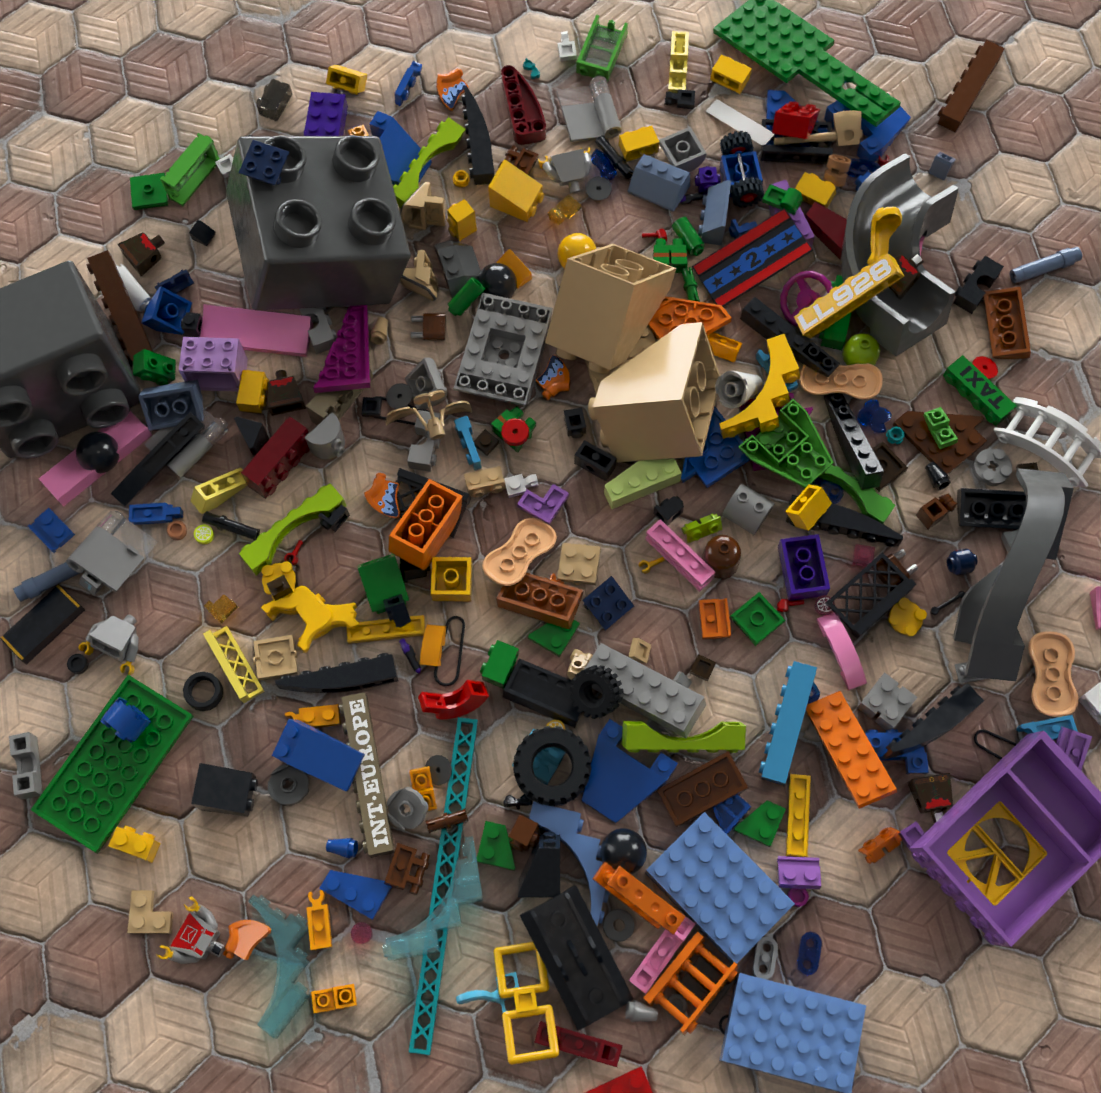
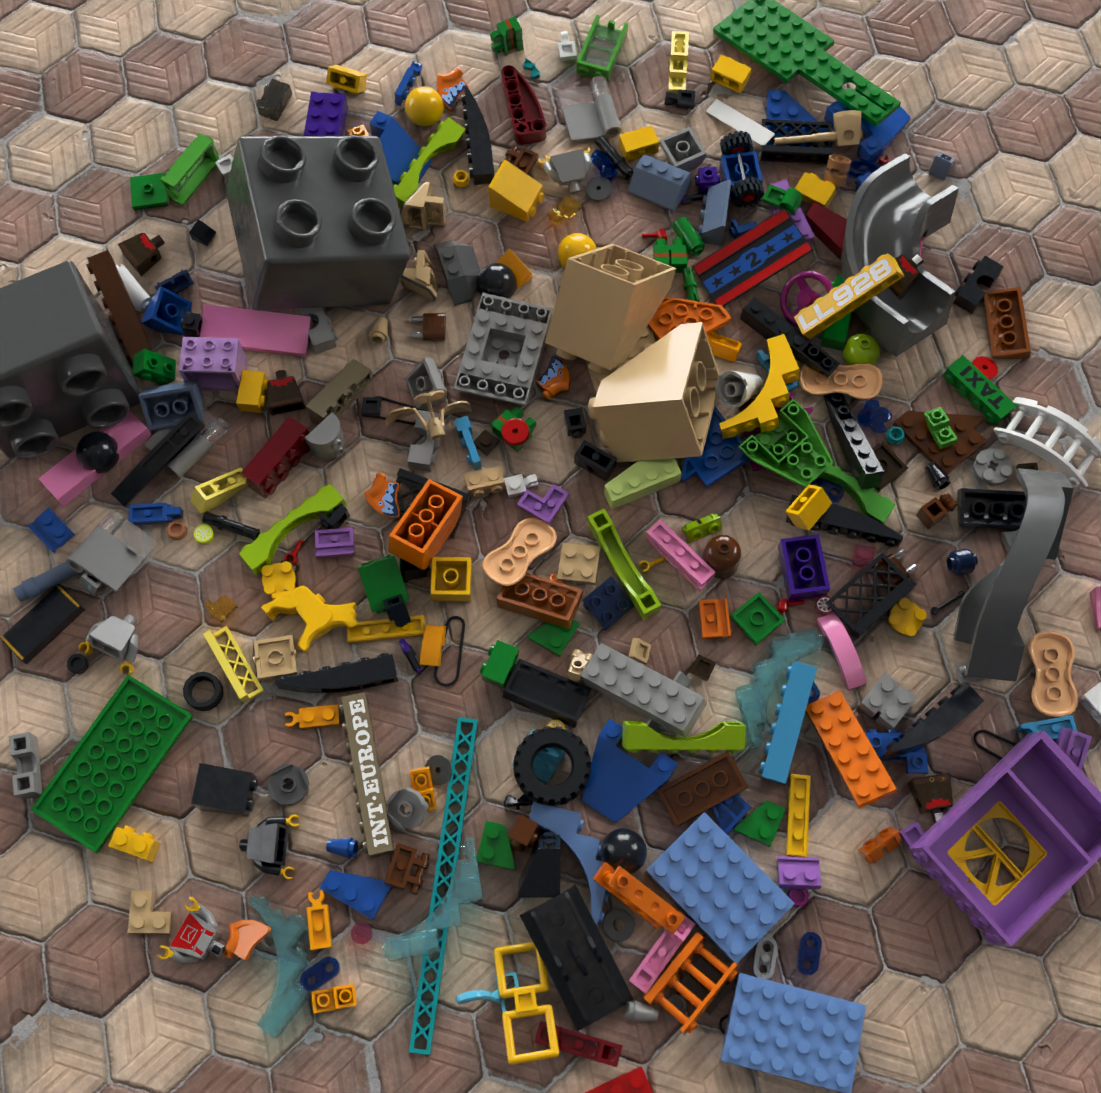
blue brick [100,697,151,743] -> none
black slope [234,417,269,457] -> none
dark blue hinge [239,140,289,185] -> none
dark brown plate [267,575,293,601] -> none
blue slope [272,719,365,792] -> none
magenta wing [313,305,371,393] -> none
dark grey piece [386,383,413,409] -> none
red arch [418,680,489,720] -> none
reddish brown pin [426,809,469,833] -> none
yellow brick [447,199,477,241] -> none
green brick [448,277,485,316] -> none
black tyre [569,665,623,719] -> none
black brick [653,496,684,526] -> none
light grey brick [722,483,775,535] -> none
red slope [772,101,820,139] -> none
yellow hair [867,207,902,265] -> none
reddish brown brick [937,40,1005,133] -> none
sand blue piece [1009,247,1082,284] -> none
none -> black torso [239,814,300,879]
none -> clear blue plate [300,957,340,991]
none -> medium lavender plate [315,527,355,559]
none -> yellow piece [405,86,444,127]
none -> green hips [489,16,524,56]
none -> lime arch [587,508,661,621]
none -> clear light blue arch [735,628,824,749]

